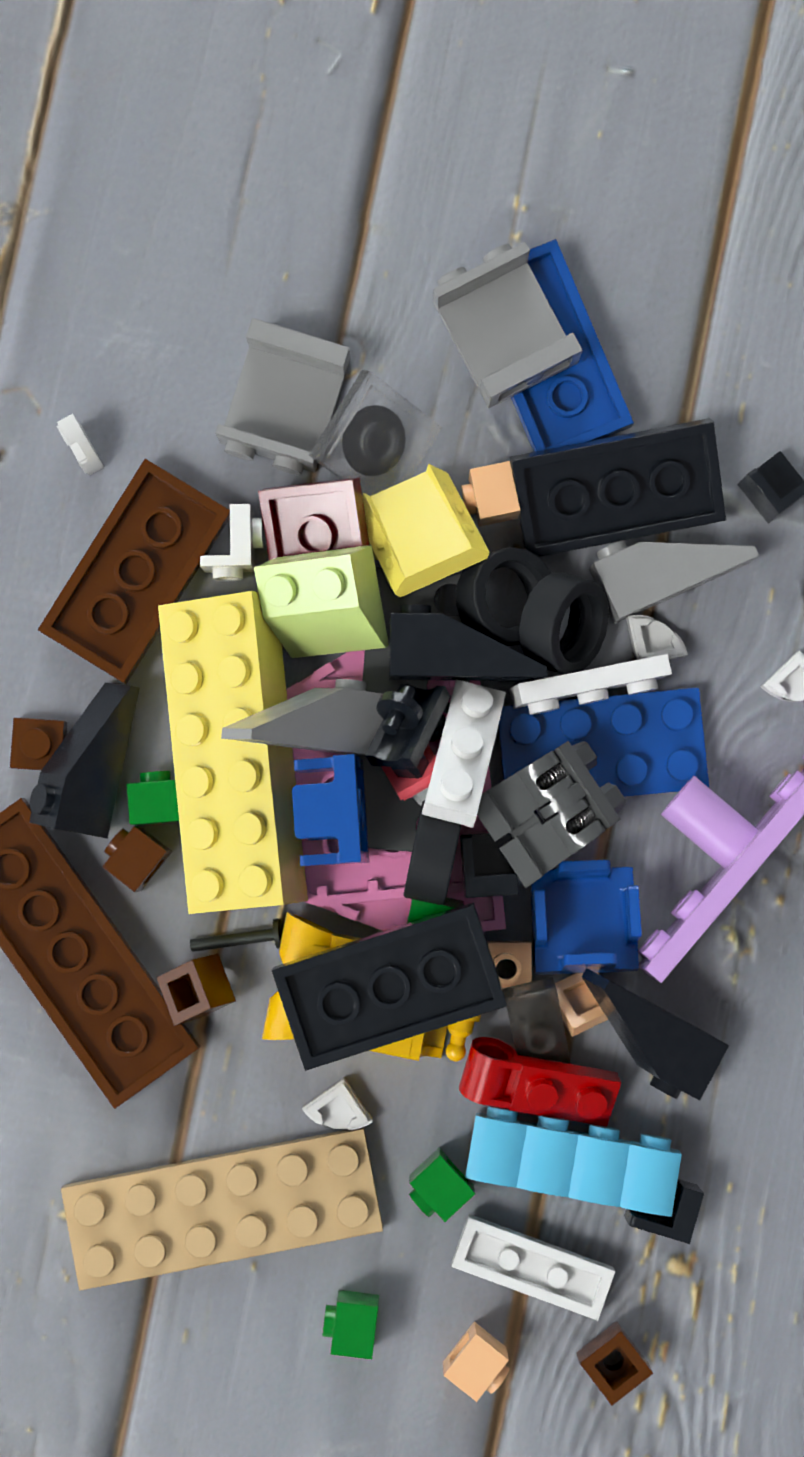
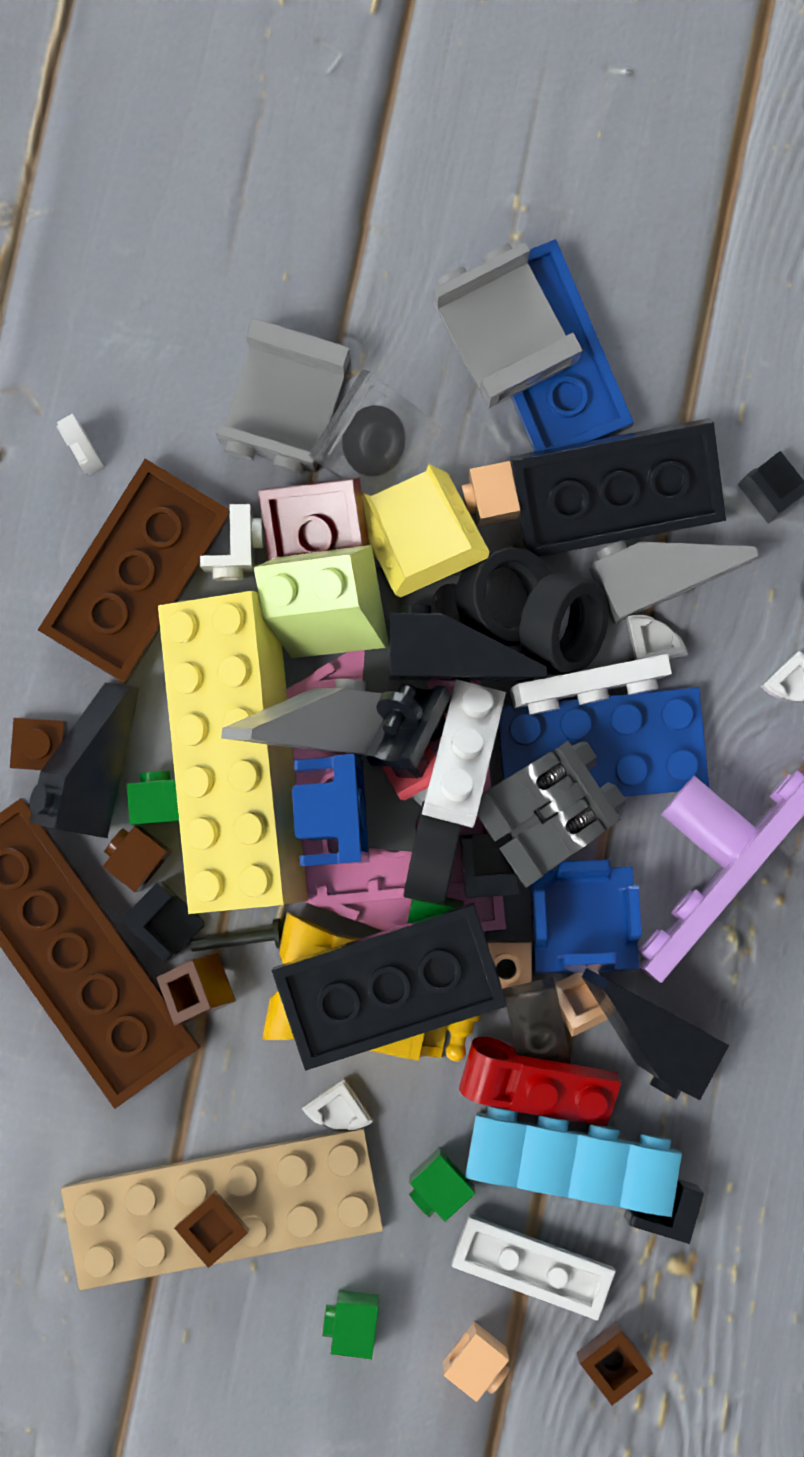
none -> black panel [121,881,205,963]
none -> reddish brown plate [174,1190,250,1268]

